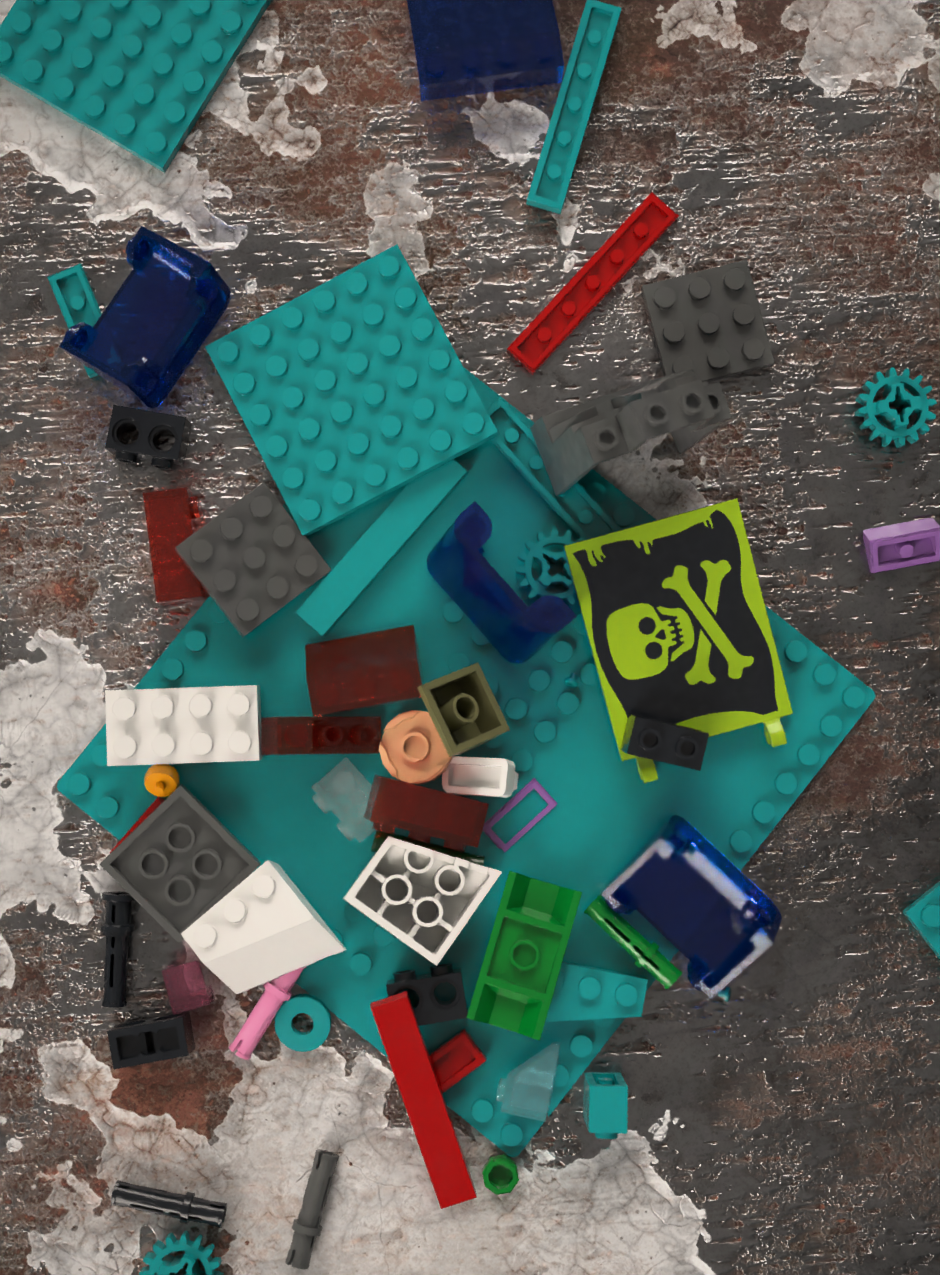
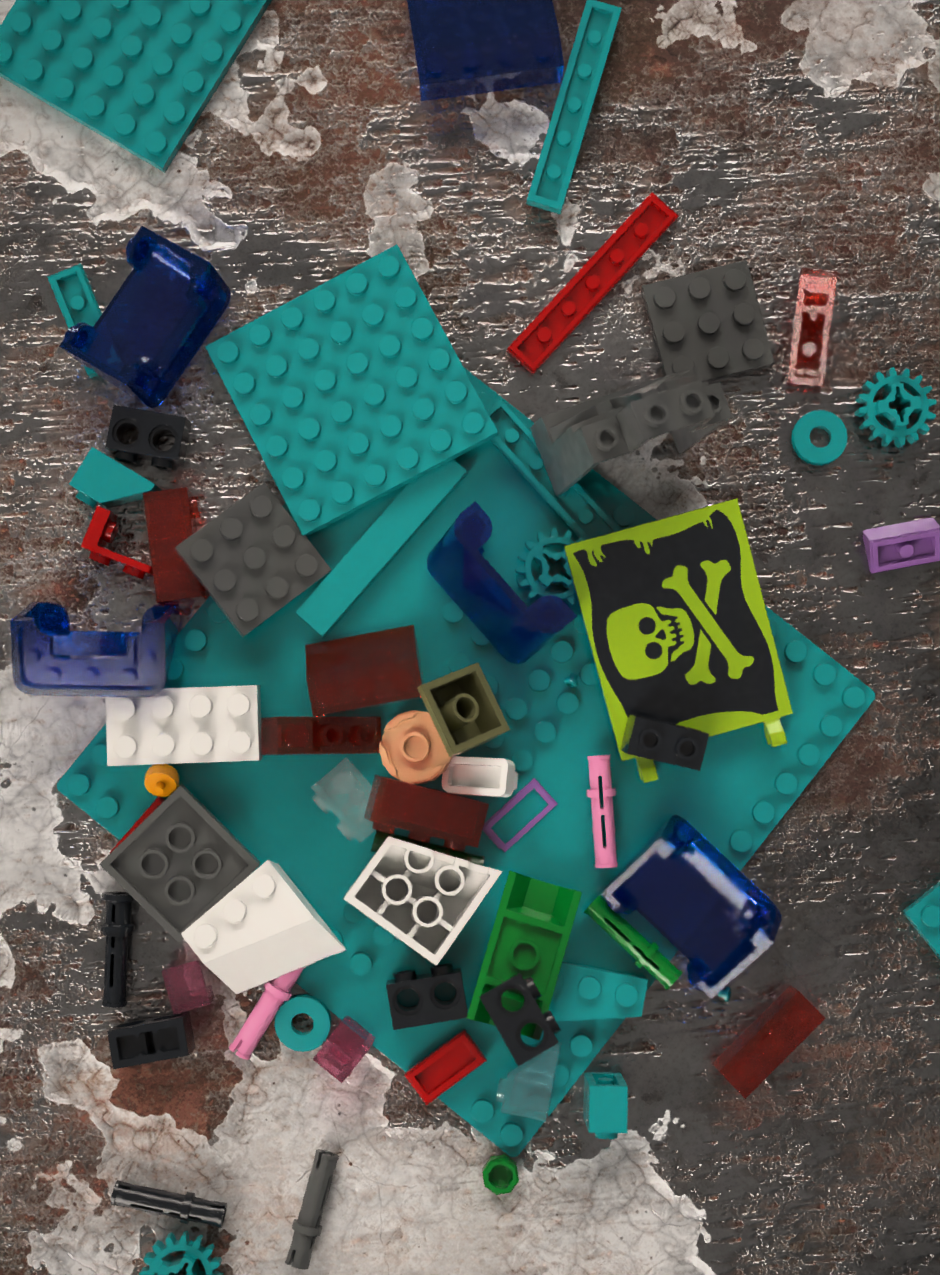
red tile [370,991,477,1209] -> none
none -> clear blue windscreen [10,602,180,697]
none -> teal slope [69,447,161,508]
none -> red bracket [81,506,158,580]
none -> clear pink panel [313,1016,375,1083]
none -> black brick [480,973,561,1066]
none -> bright pink pin [586,755,618,868]
none -> clear red brick [712,985,826,1099]
none -> clear red slope [787,267,838,387]
none -> teal piece [791,410,848,466]

